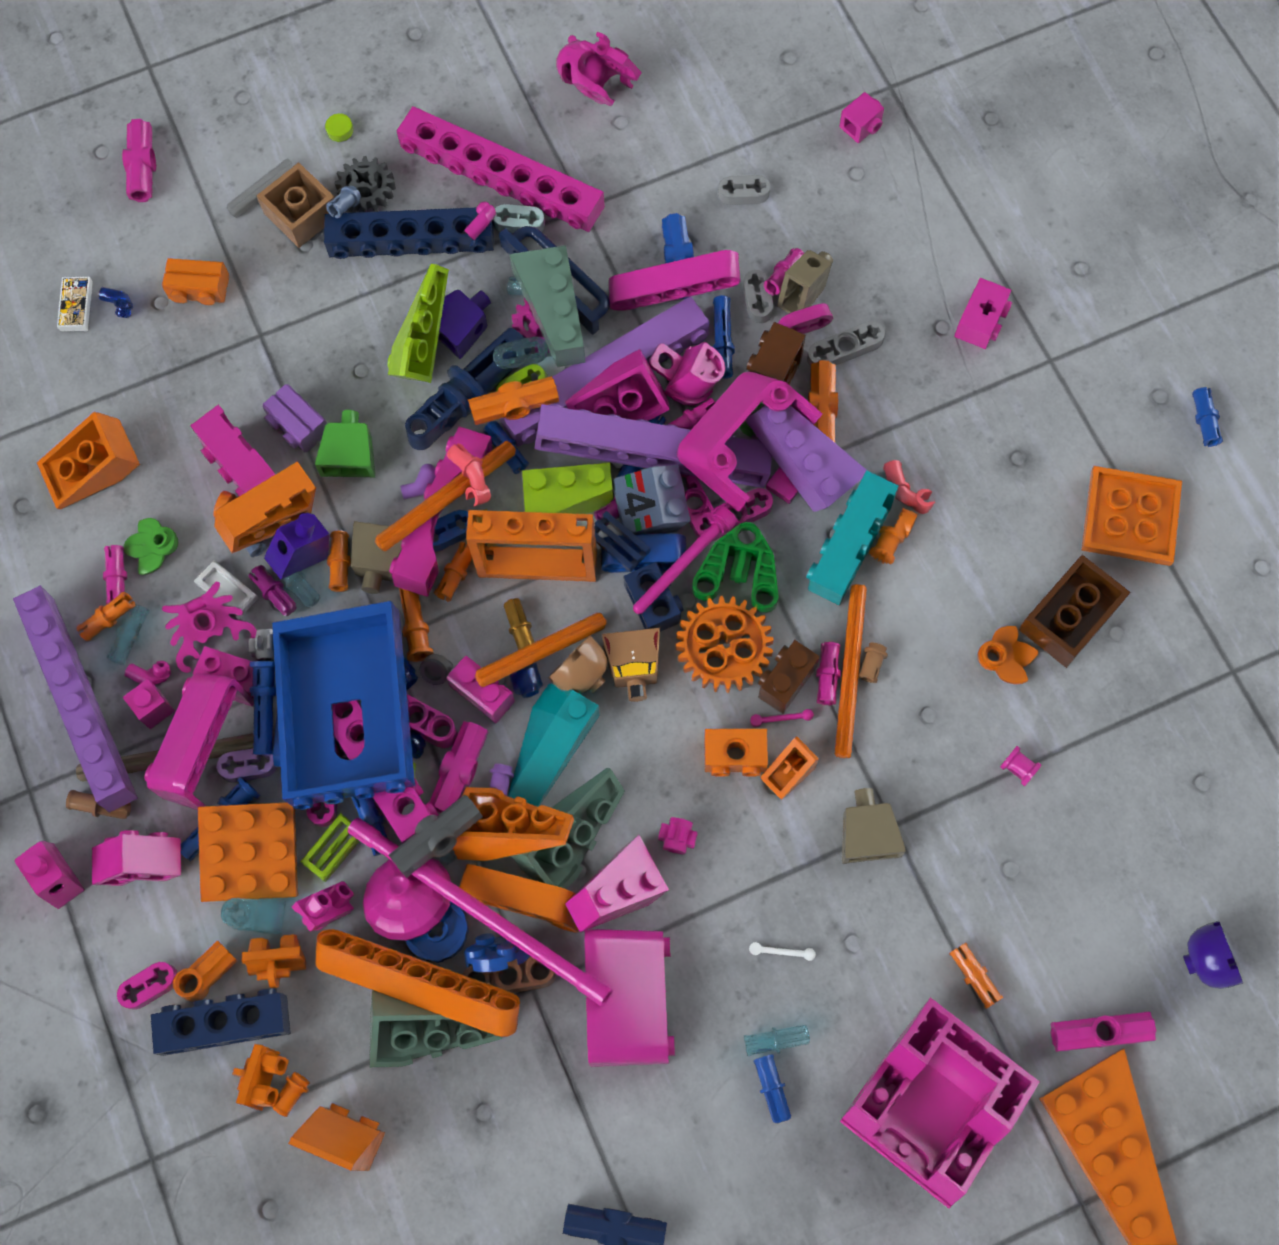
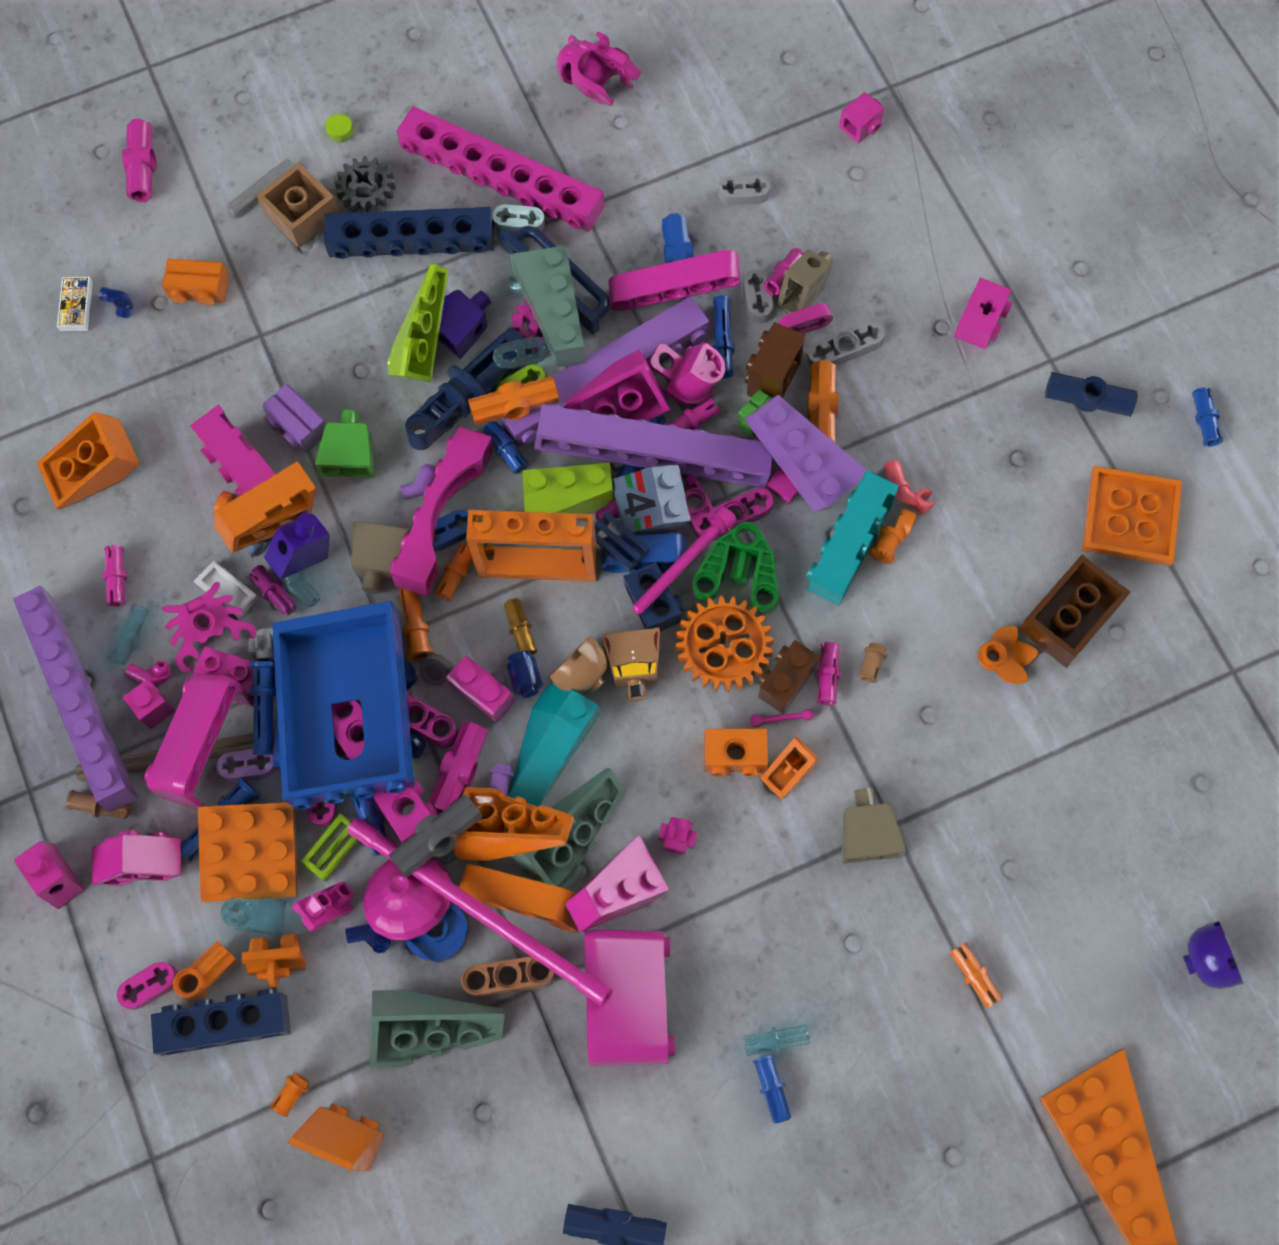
orange pin [76,591,136,641] -> none
bright green plate [123,518,179,575] -> none
orange hips [232,1044,289,1111] -> none
orange beam [315,929,520,1037] -> none
sand blue pin [326,186,361,218] -> none
orange pin [327,530,351,592] -> none
orange axle [375,441,516,551] -> none
coral piece [447,443,491,507] -> none
dark pink arm [464,201,496,240] -> none
blue plate [464,933,530,972] -> none
orange axle [475,613,607,687] -> none
dark pink windscreen [677,372,822,512] -> none
white hinge [749,942,816,961] -> none
orange axle [834,584,867,758] -> none
dark pink slope [840,997,1040,1209] -> none
dark pink bush [1000,746,1042,786] -> none
dark pink piece [1050,1012,1156,1052] -> none
none -> clear blue arm [345,924,391,954]
none -> dark blue piece [1045,372,1138,417]

